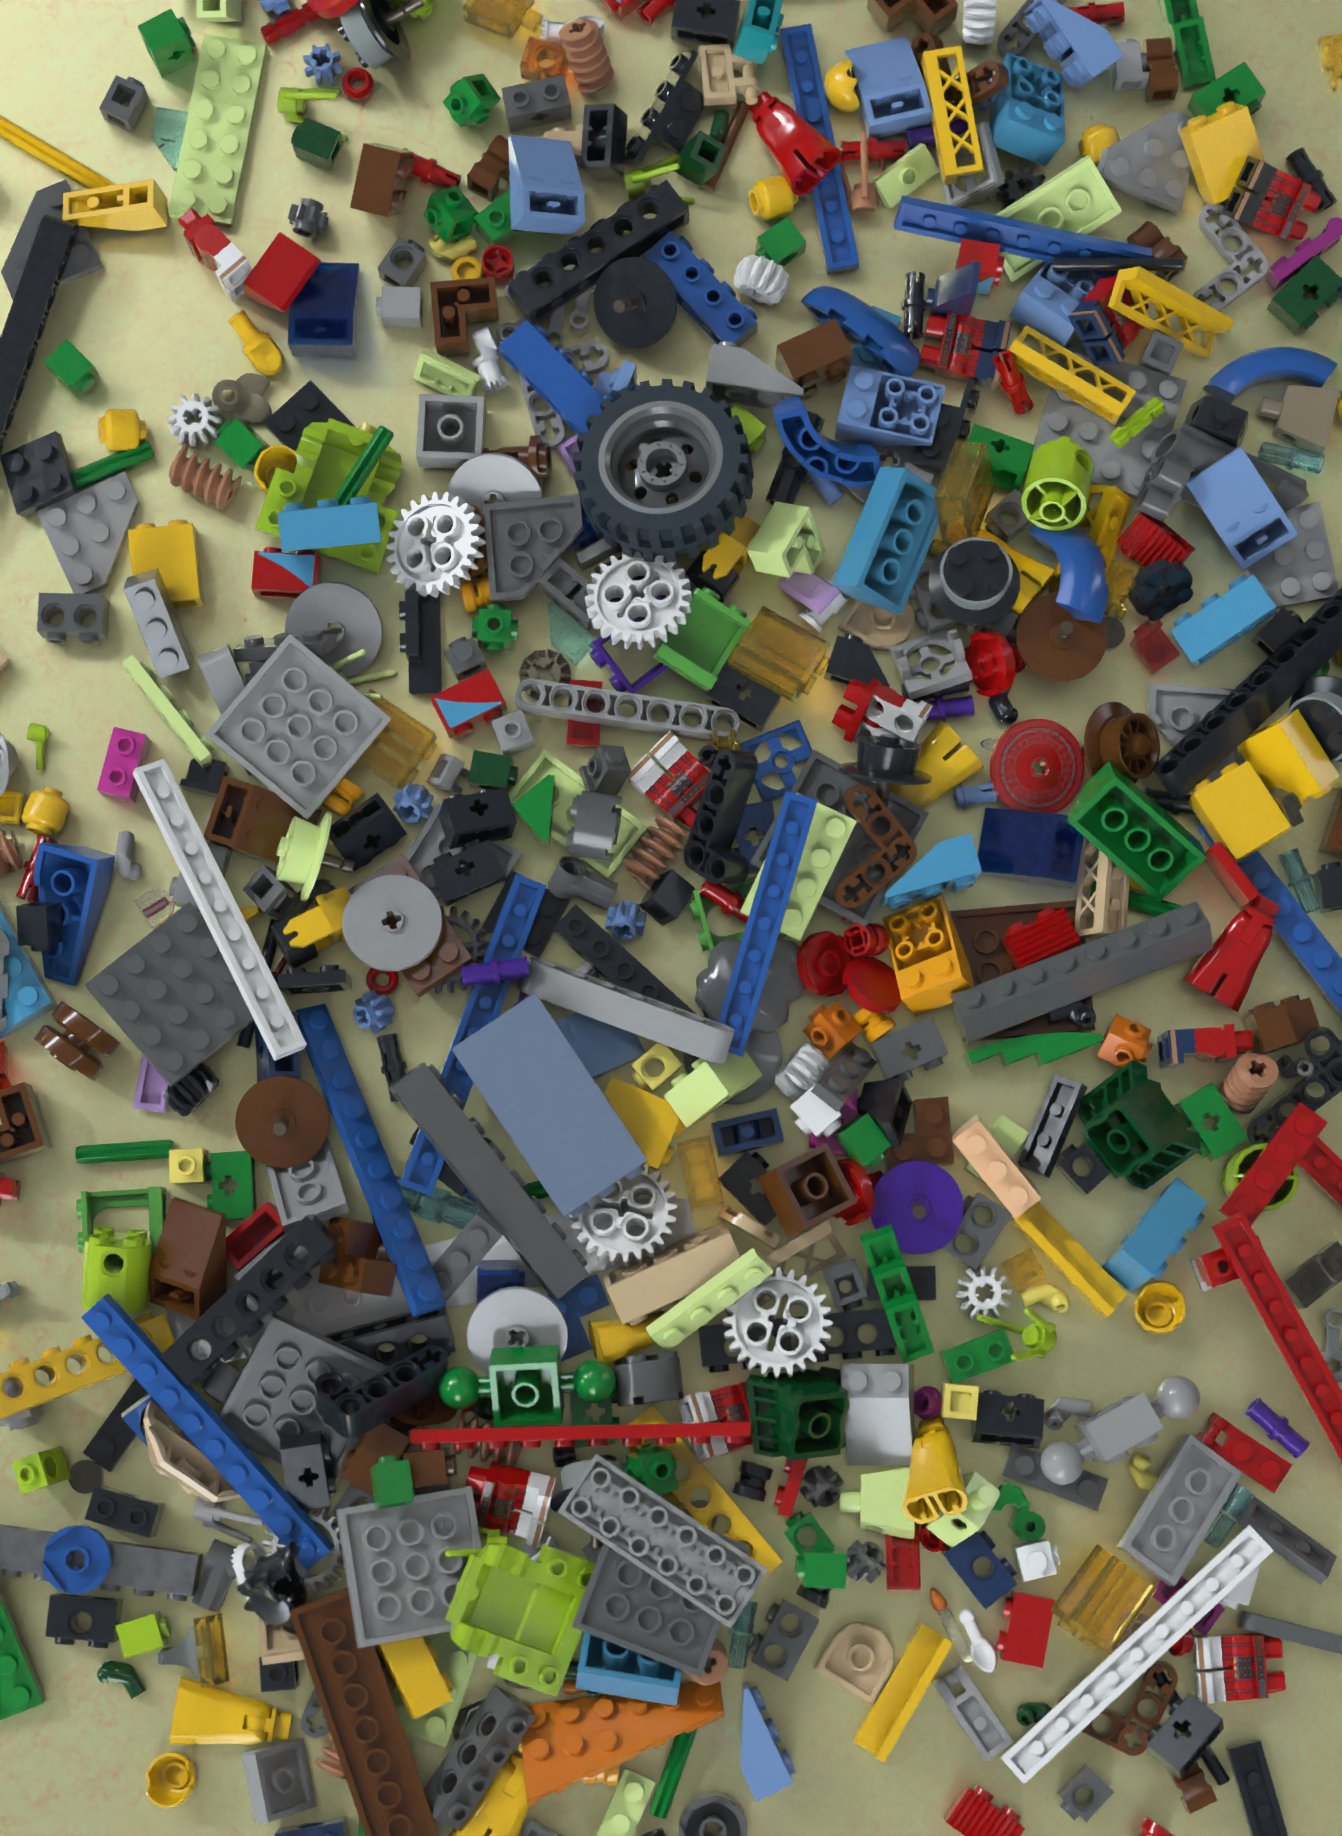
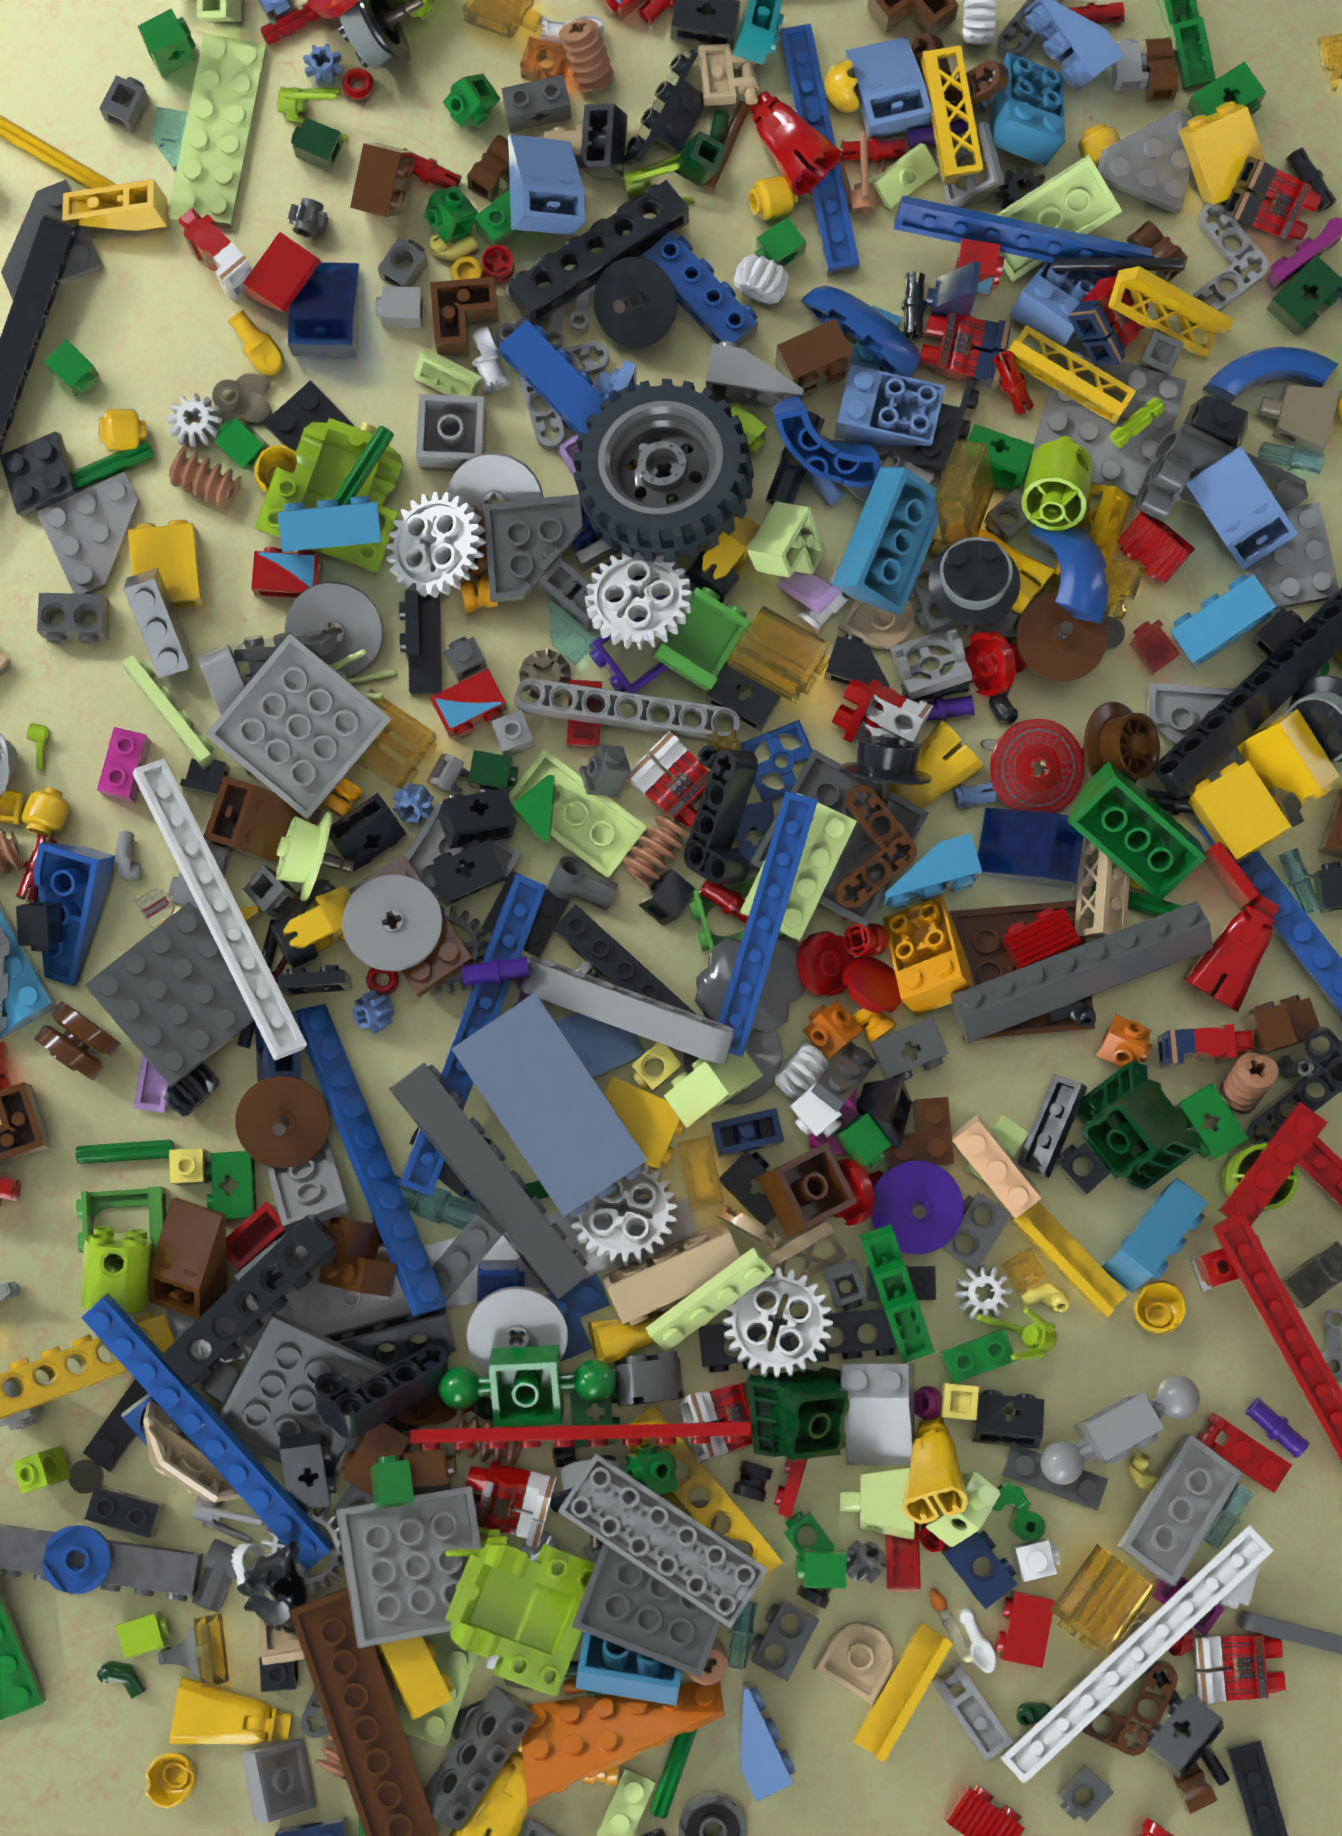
black brick [45,1593,123,1648] -> none
black pin [376,1033,407,1102] -> none
green brick [472,604,519,653] -> none
reddish brown piece [482,435,552,487] -> none
dark grey brick [565,790,623,862] -> none
medium blue gear [605,900,647,941] -> none
dark grey gear [800,1465,844,1508] -> none
green slope [964,1032,1104,1067] -> none
light grey arm [1044,1397,1091,1431] -> none
black plate [1128,559,1194,621] -> none
dark grey plate [1238,1496,1337,1585] -> none

